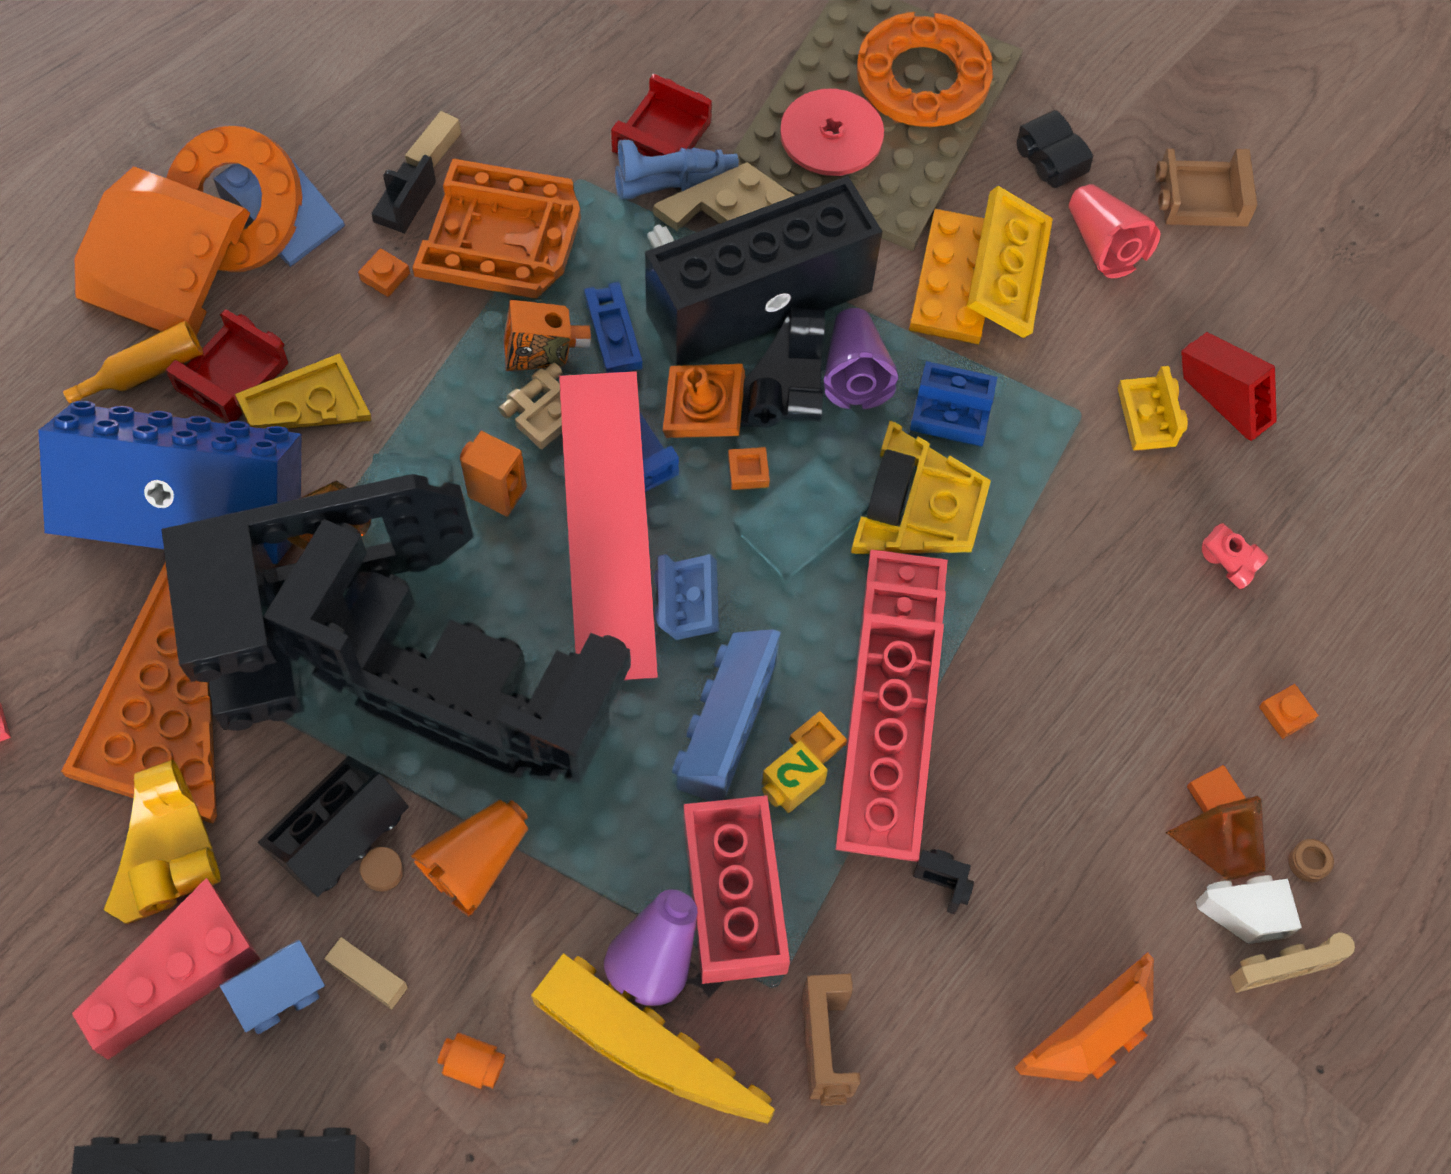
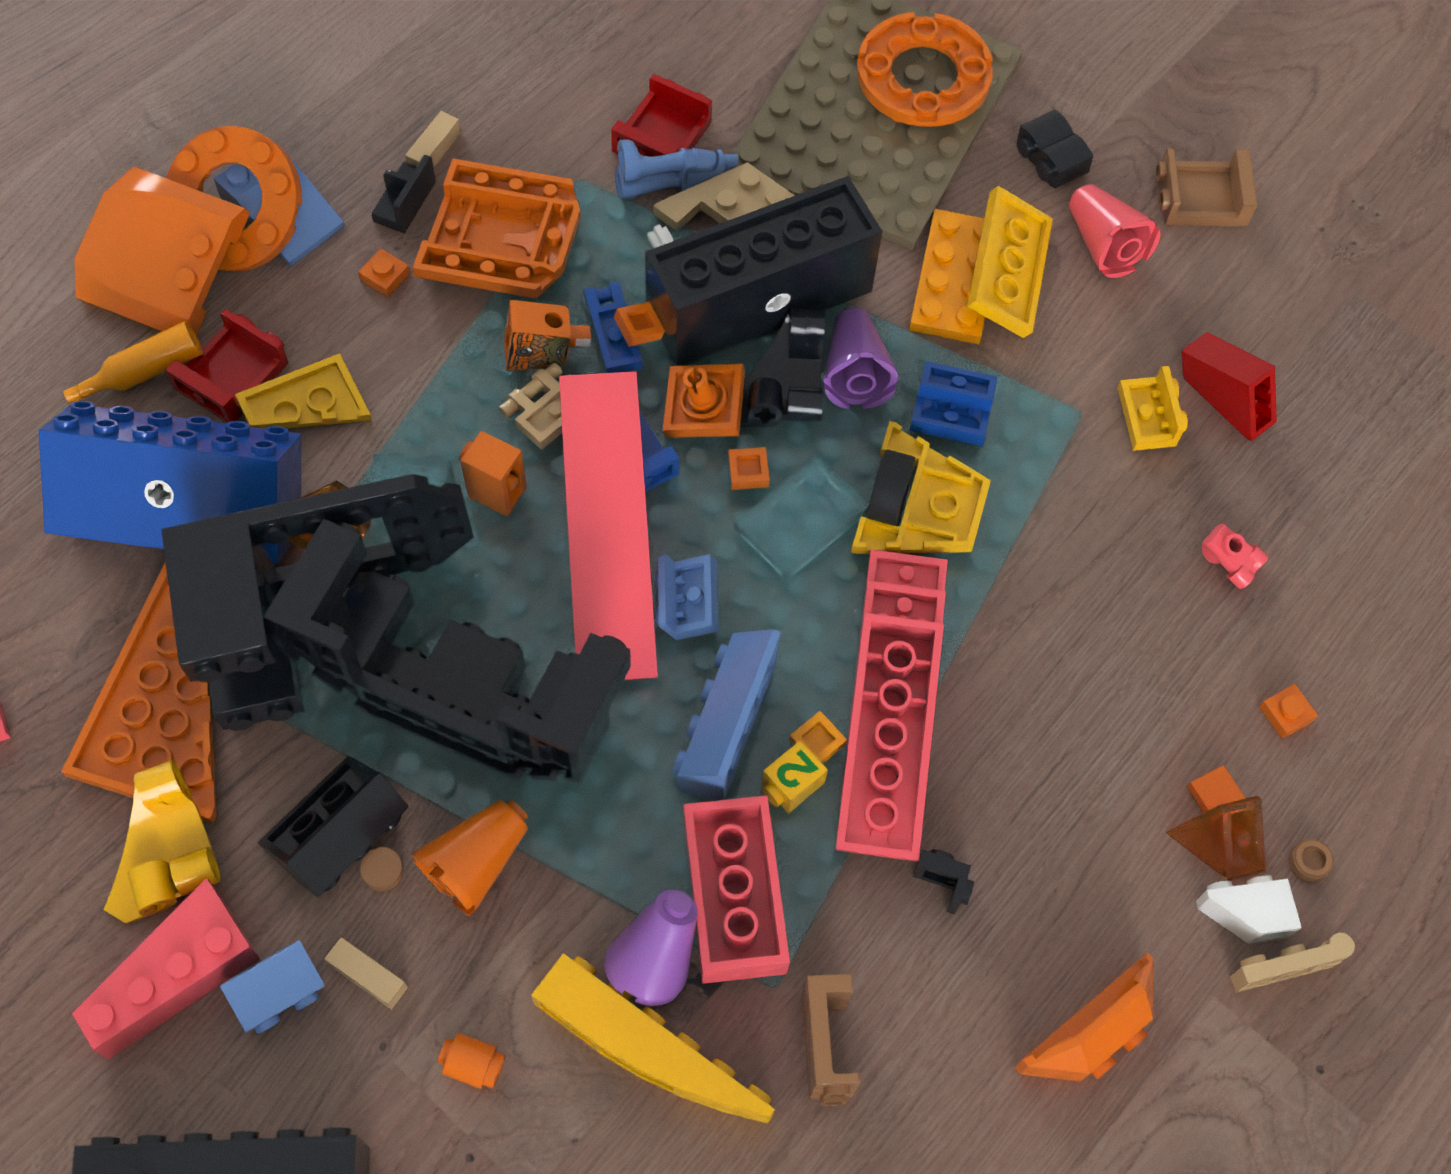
coral piece [780,89,884,176] -> none
none -> orange plate [614,302,665,347]

